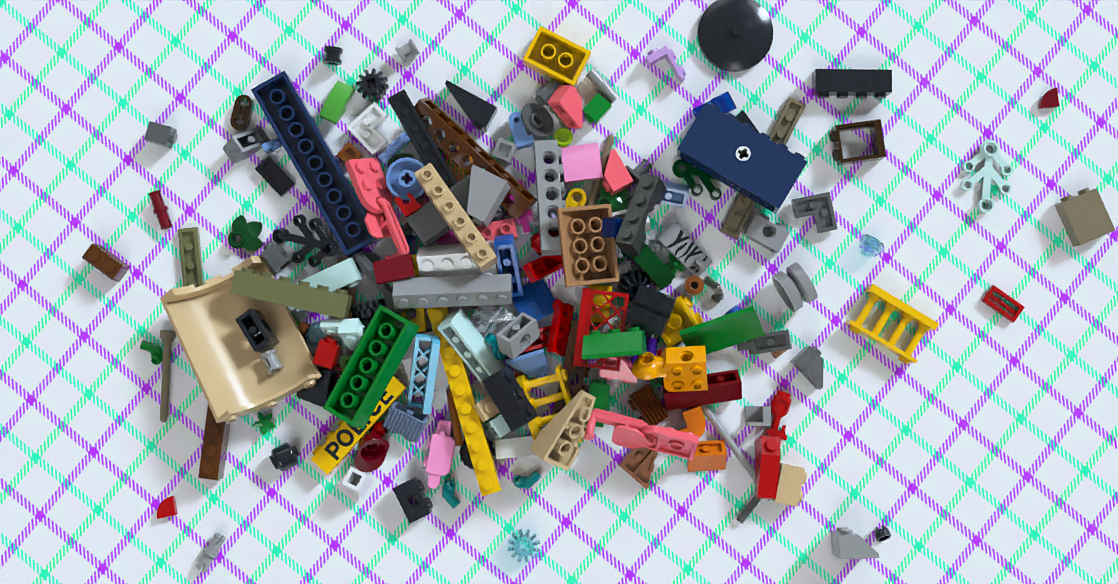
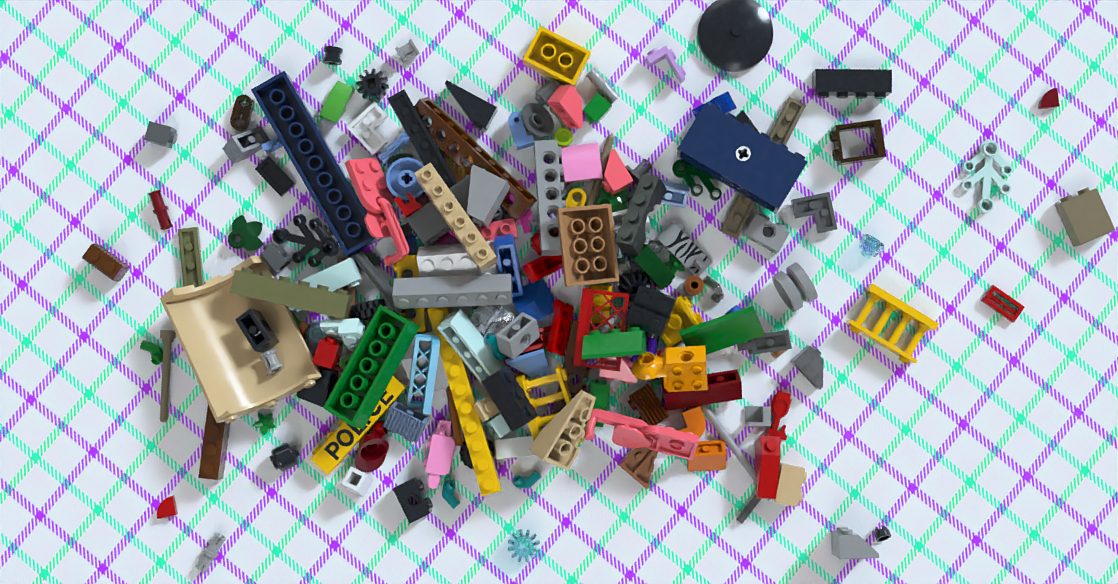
dark orange tile [336,142,363,163] -> none
dark red panel [373,254,415,285] -> none
light grey panel [492,137,517,163] -> none
clear blue slope [602,217,623,239] -> none

